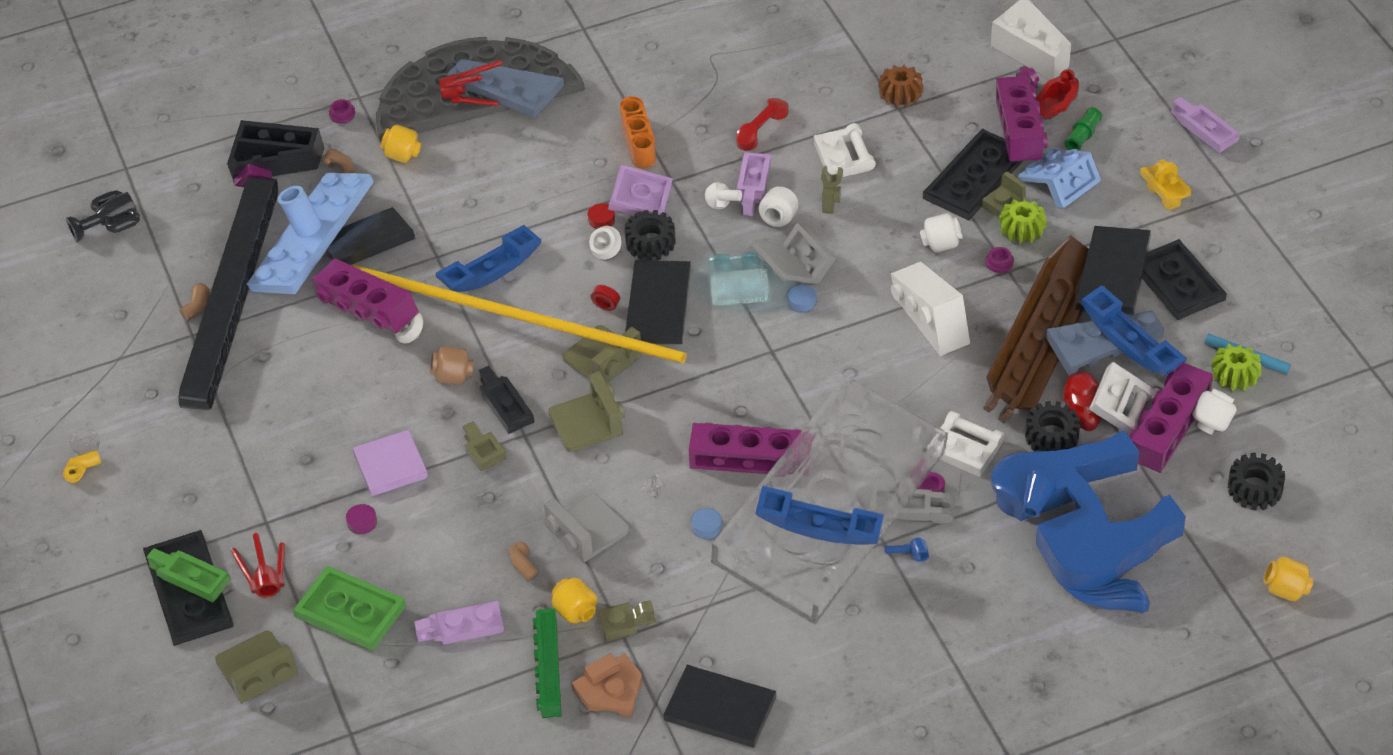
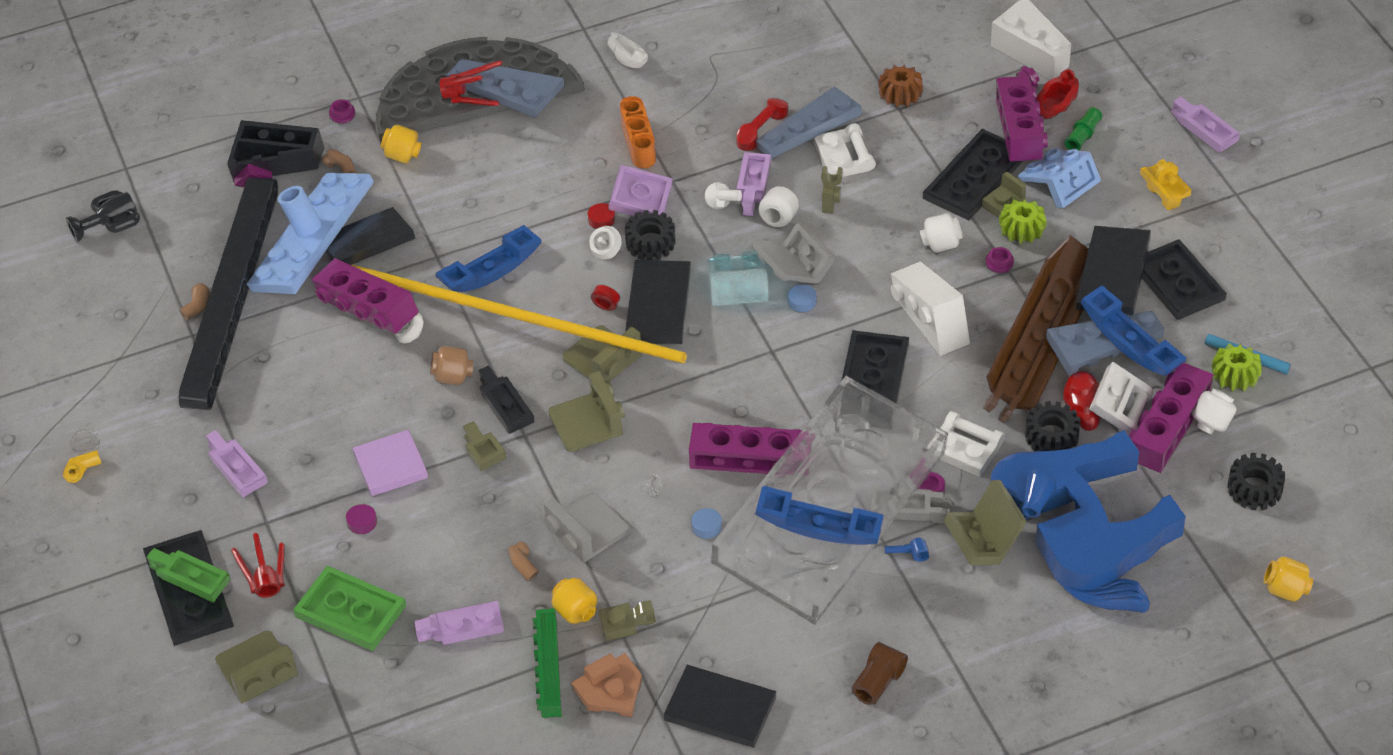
none -> lavender hinge [206,430,268,498]
none -> white arm [607,32,648,68]
none -> sand blue wing [756,86,863,159]
none -> black tile [833,330,909,431]
none -> reddish brown piece [852,641,908,705]
none -> olive bracket [943,480,1026,565]

